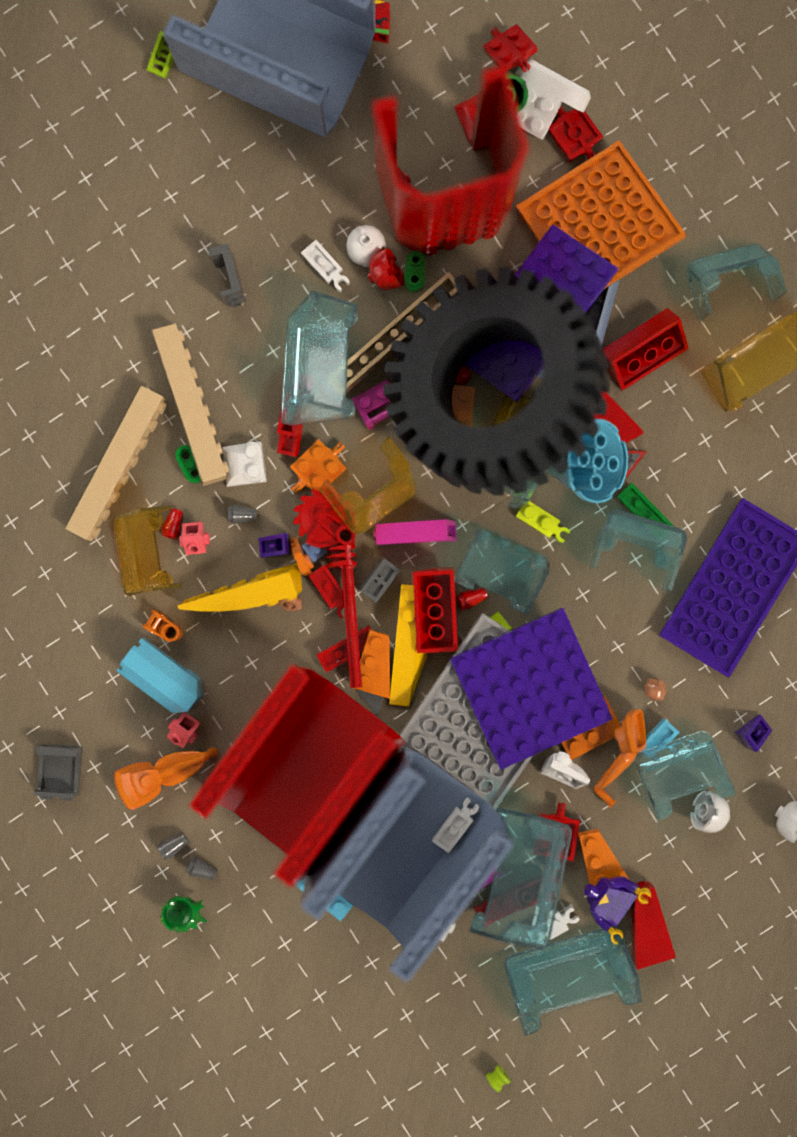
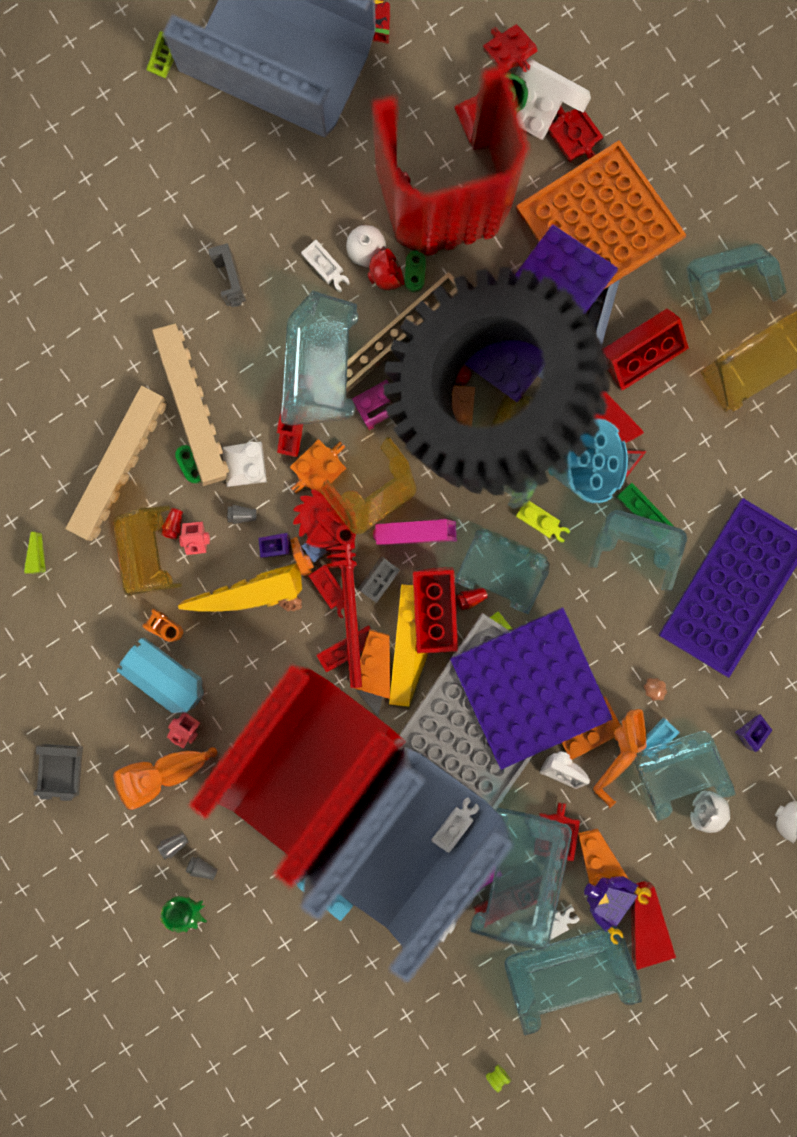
none -> lime slope [24,532,46,574]

